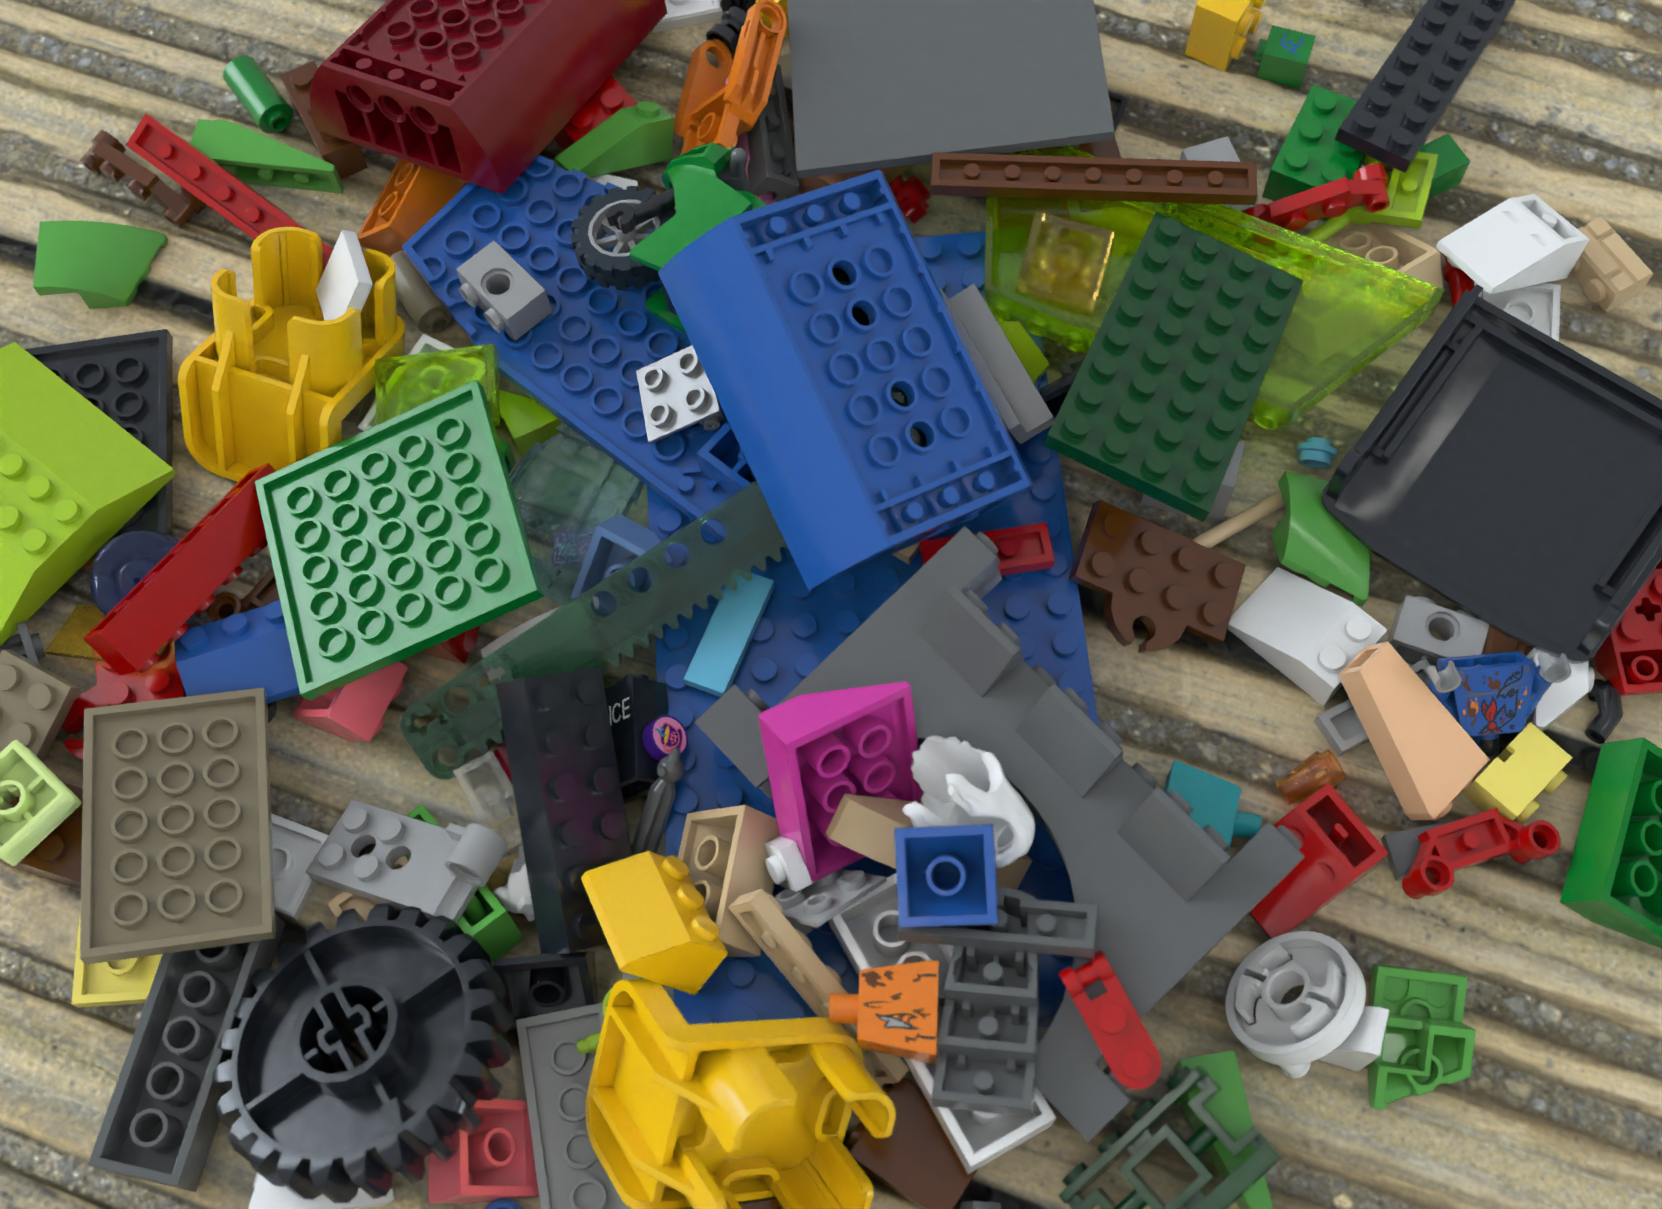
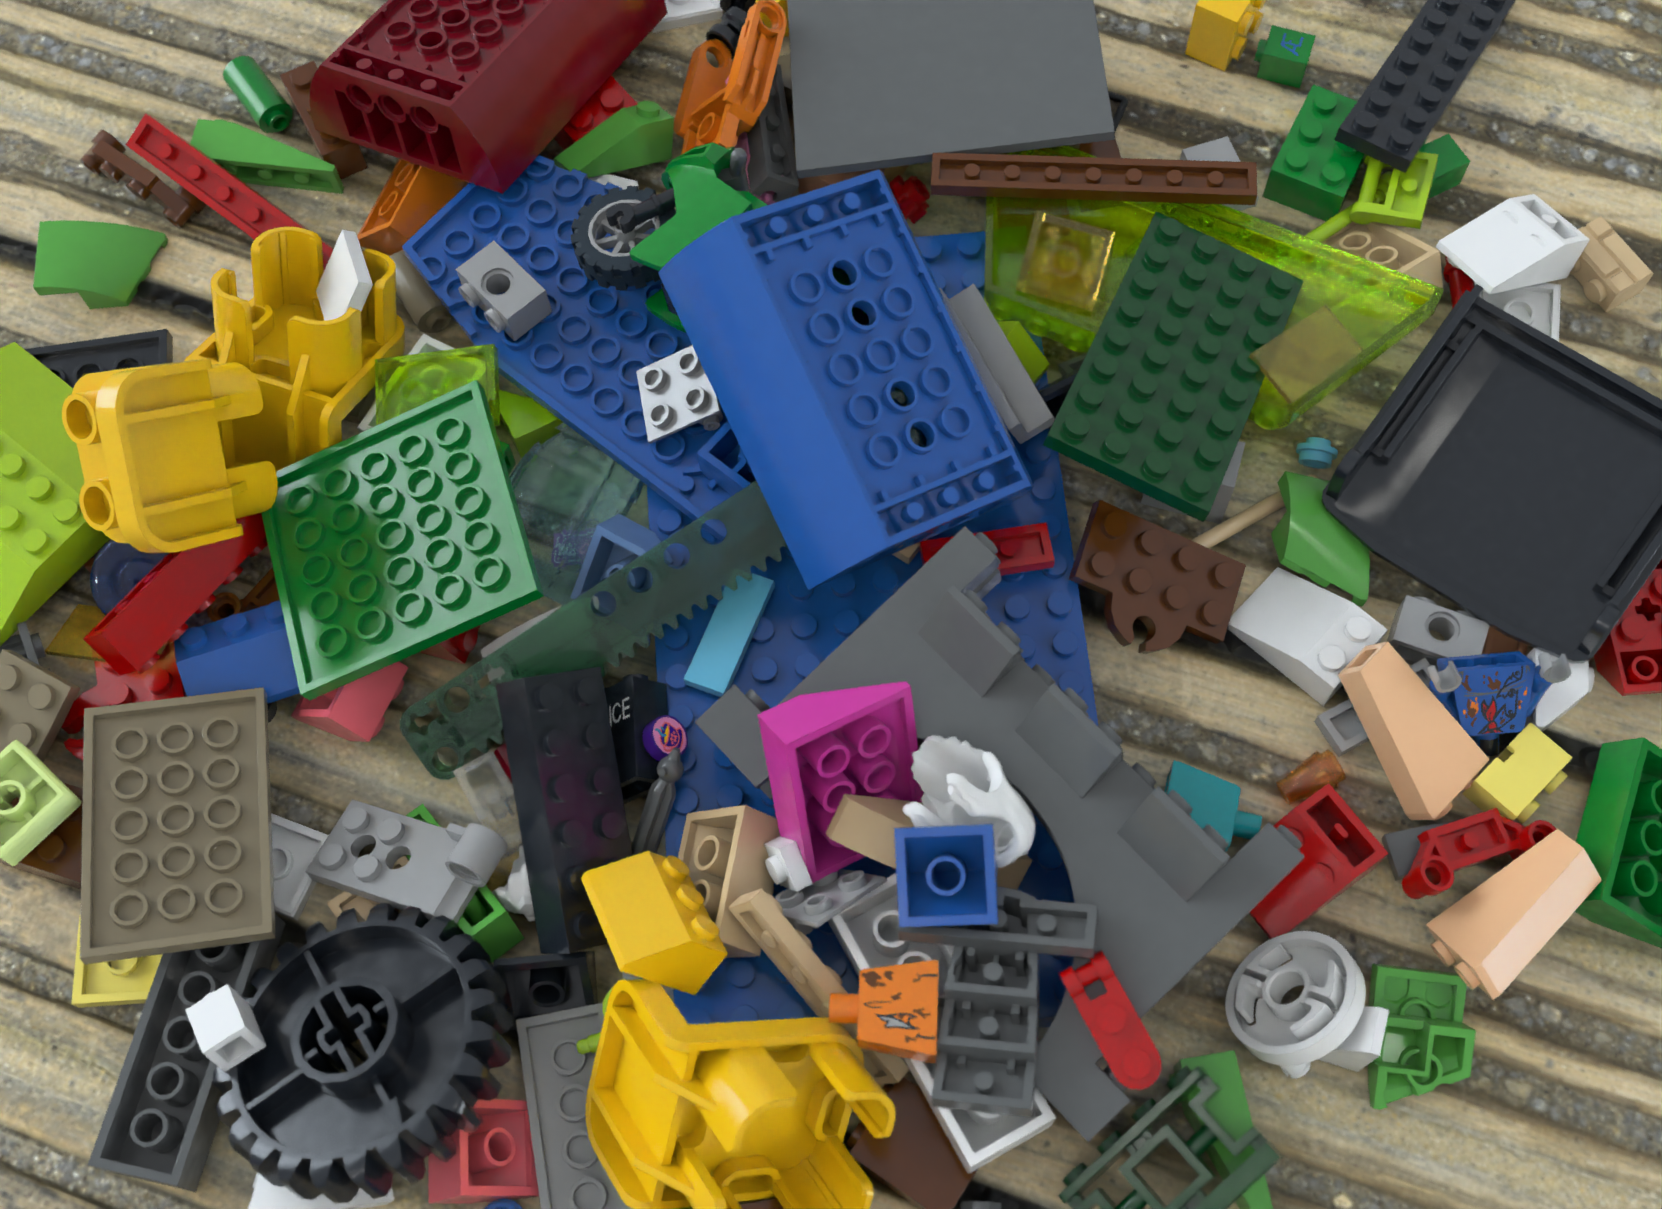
red plate [1239,164,1390,251] -> none
black arm [1585,679,1623,744] -> none
none -> yellow piece [62,358,278,553]
none -> white brick [186,984,266,1072]
none -> clear yellow piece [1249,304,1365,405]
none -> light nougat slope [1426,829,1602,1000]

